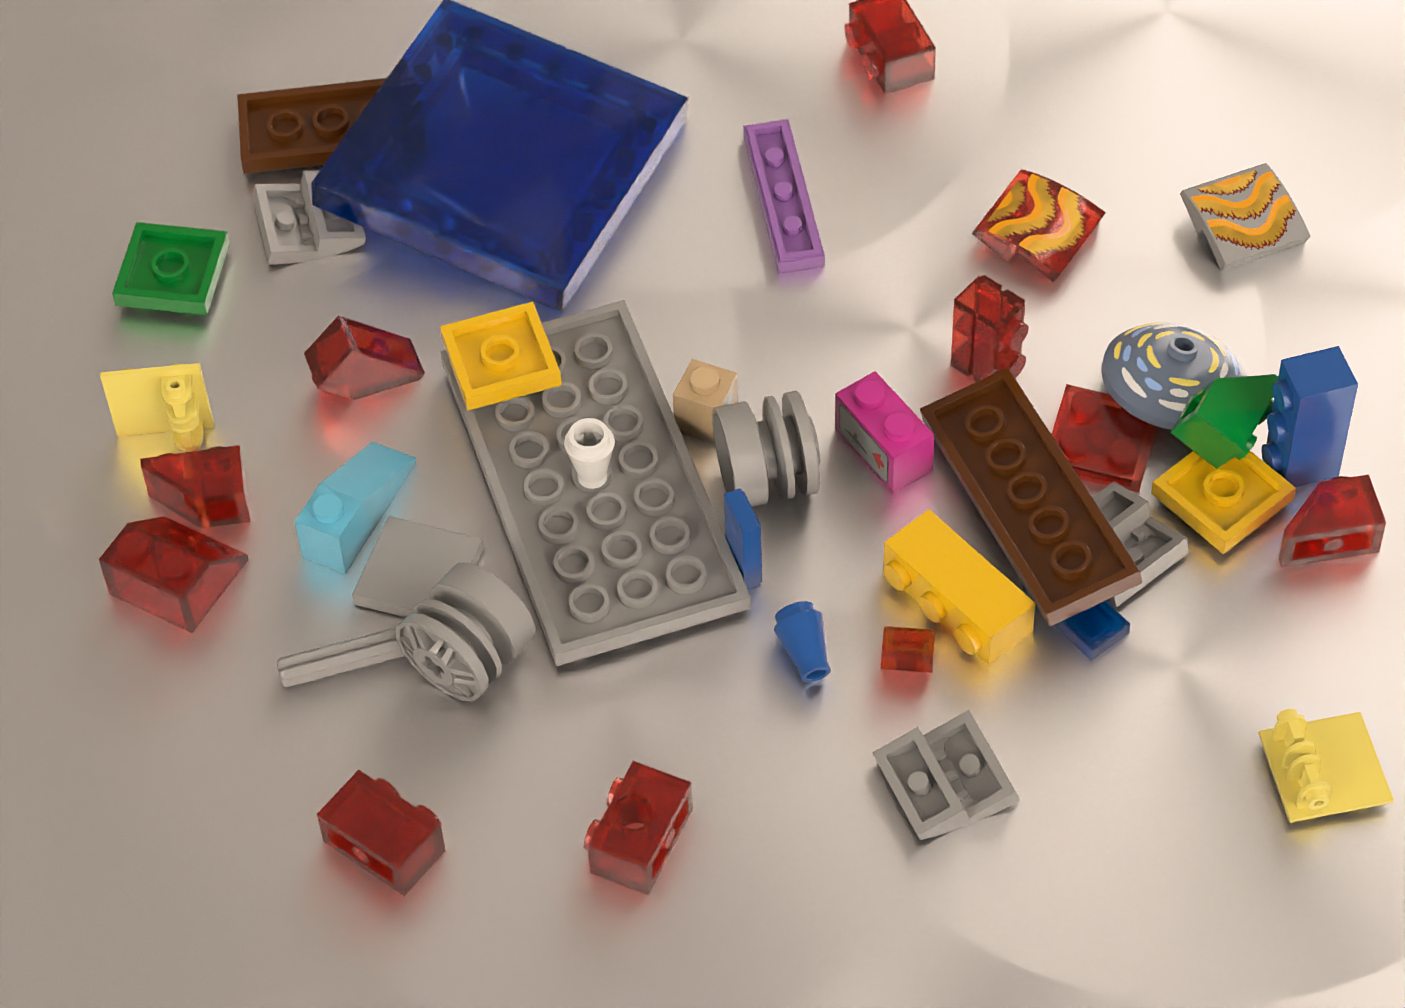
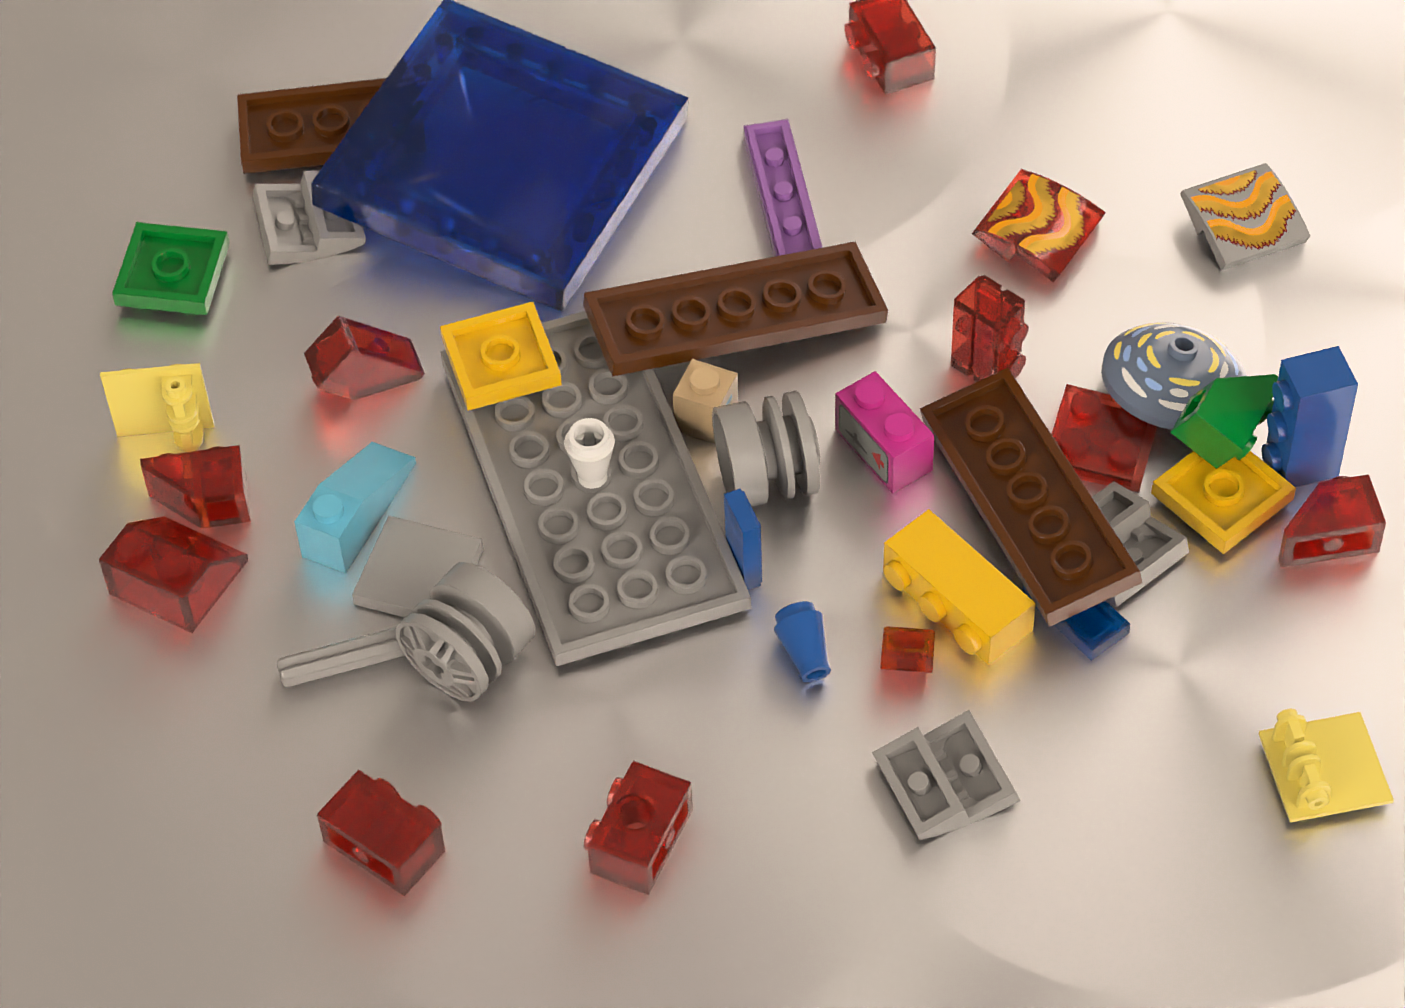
none -> reddish brown plate [583,241,889,377]

